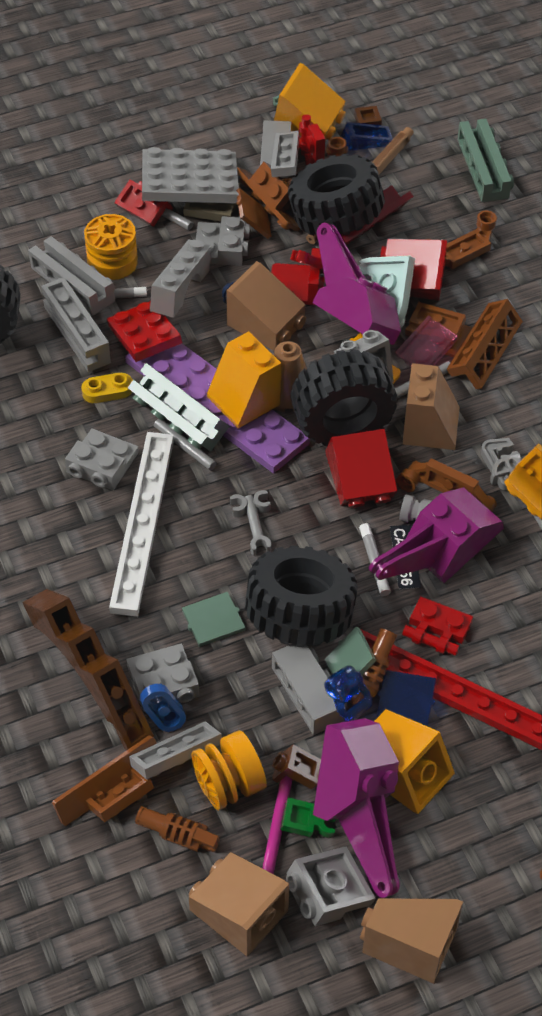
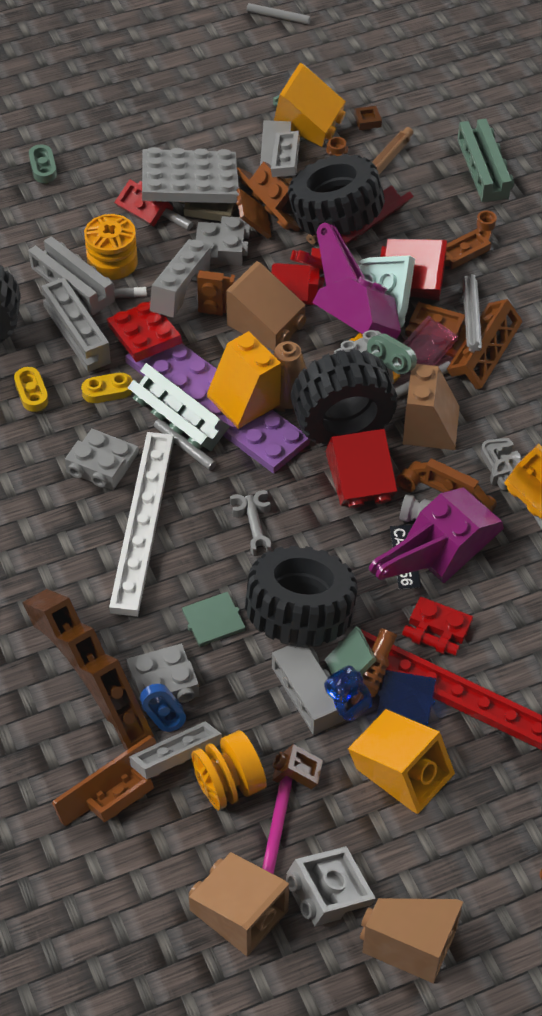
dark orange hinge [135,806,220,853] -> none
green plate [281,797,336,838] -> none
red plate [299,114,325,165] -> none
magenta slope [313,718,400,898] -> none
clear blue slope [341,122,393,150] -> none
bar [359,523,391,596] -> none
none -> yellow plate [14,367,48,412]
none -> sand green plate [29,144,57,183]
none -> dark orange plate [197,270,235,316]
none -> light grey bar [247,3,311,25]
none -> sand green plate [367,334,417,374]
none -> light grey axle [463,274,482,353]

